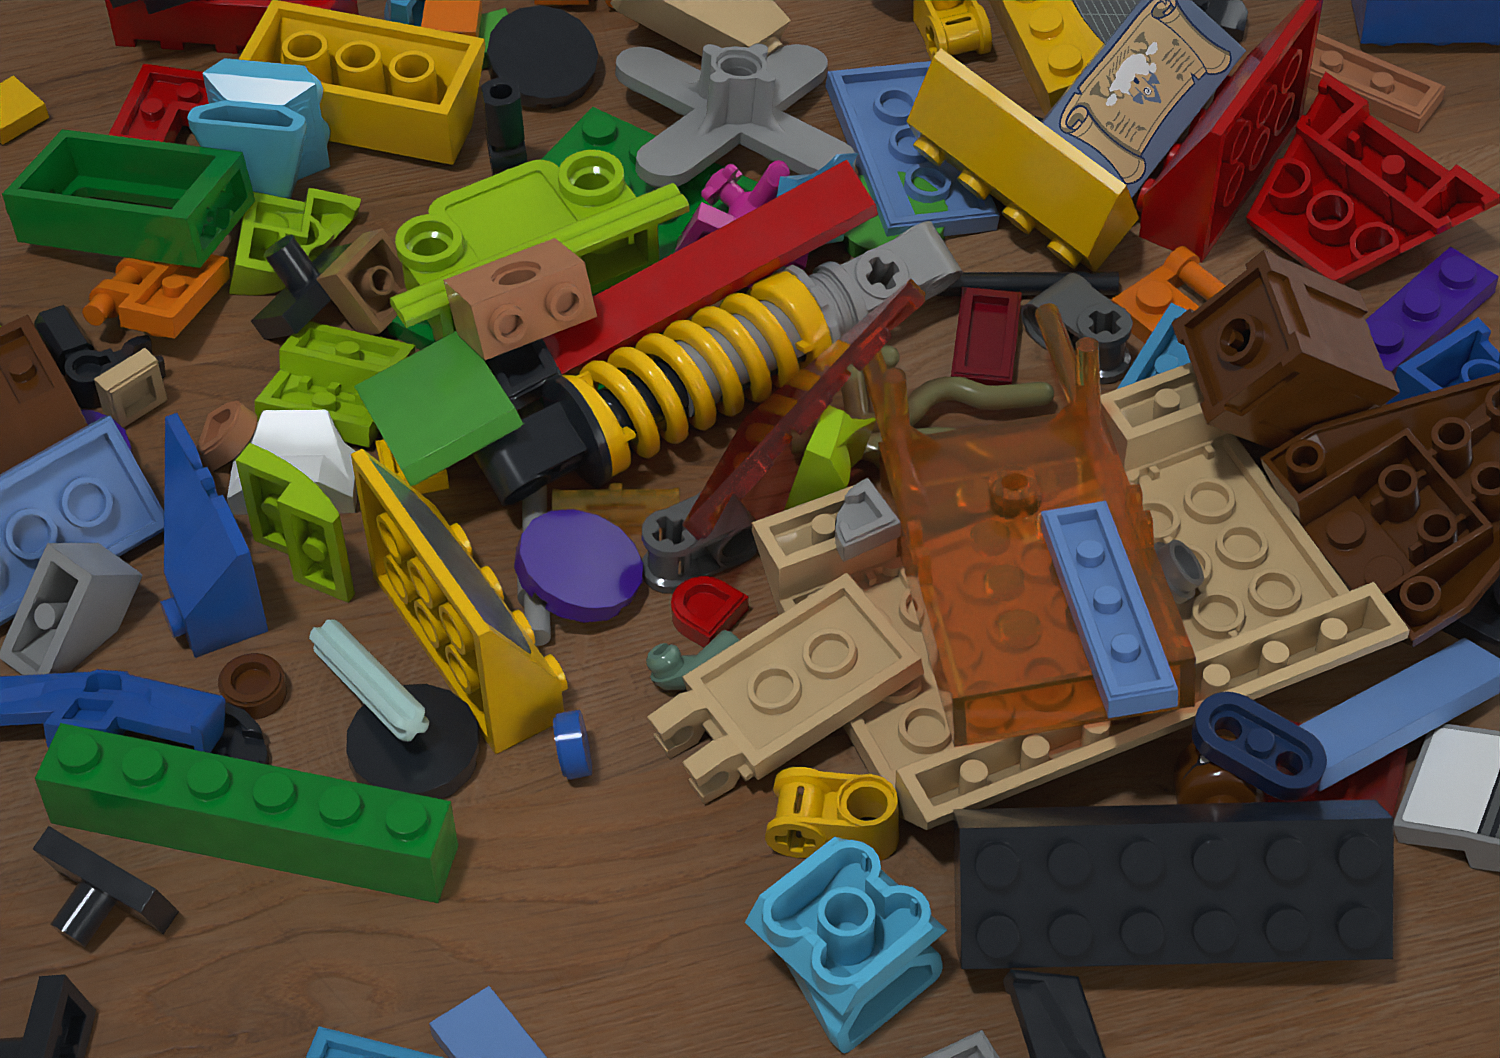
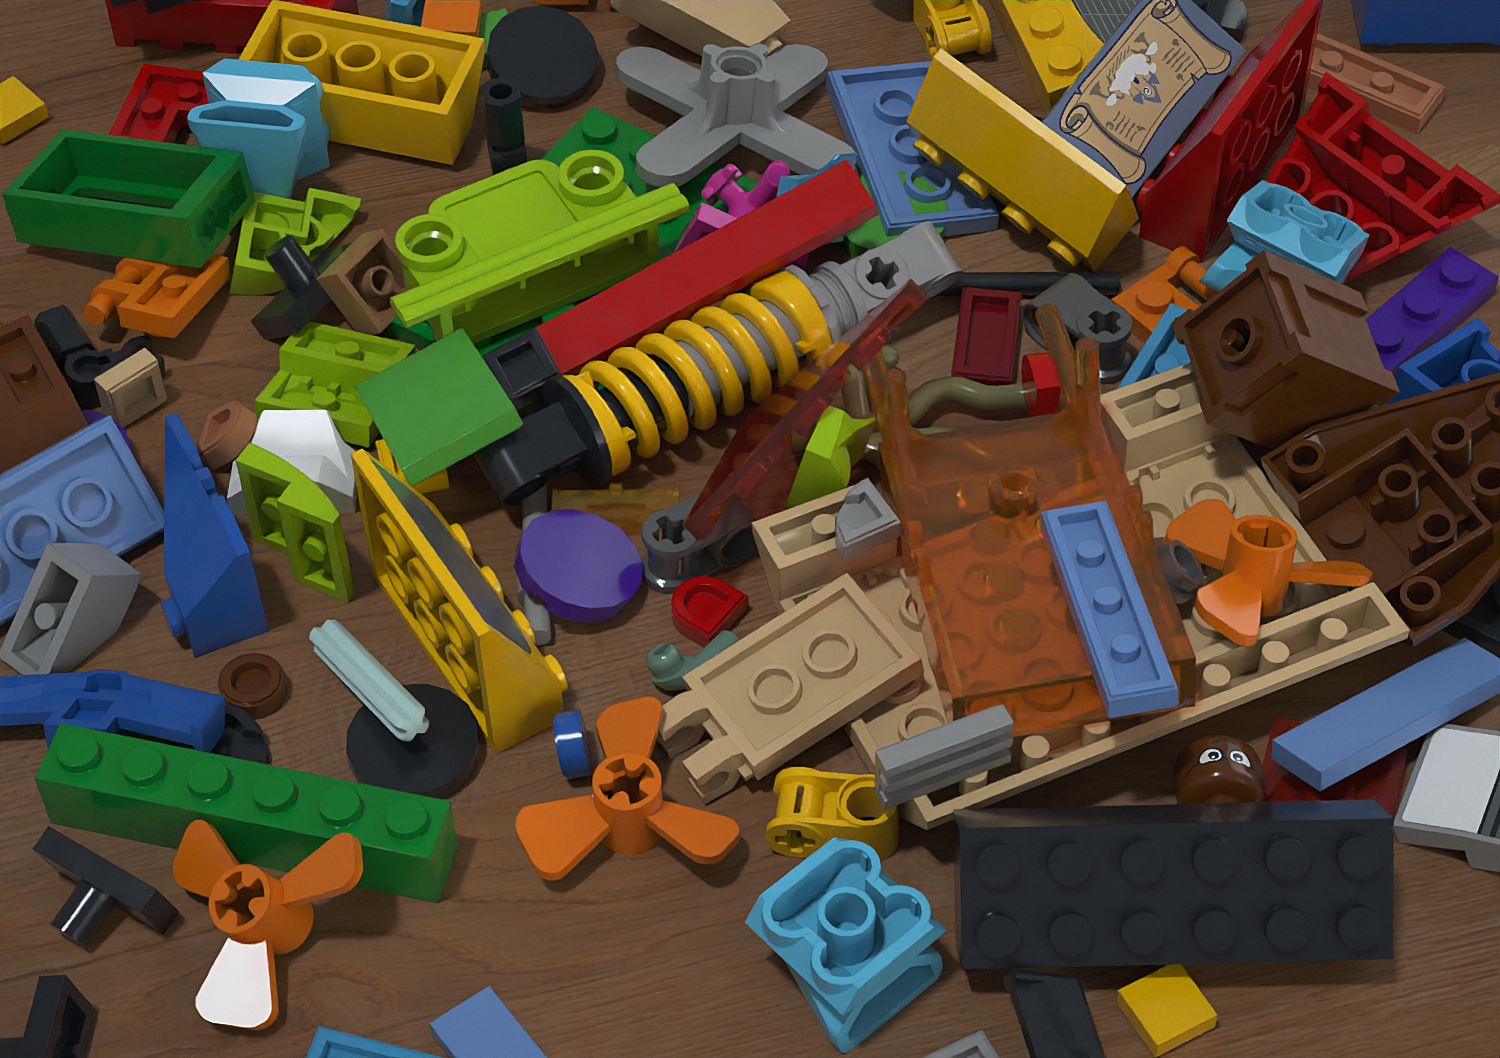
nougat brick [443,238,597,360] -> none
dark blue plate [1192,692,1327,801] -> none
none -> orange piece [173,820,363,1030]
none -> orange piece [515,696,740,881]
none -> light grey tile [874,704,1014,810]
none -> red tile [1021,352,1061,429]
none -> yellow tile [1116,964,1218,1058]
none -> orange piece [1165,499,1373,647]
none -> medium azure piece [1199,180,1369,292]

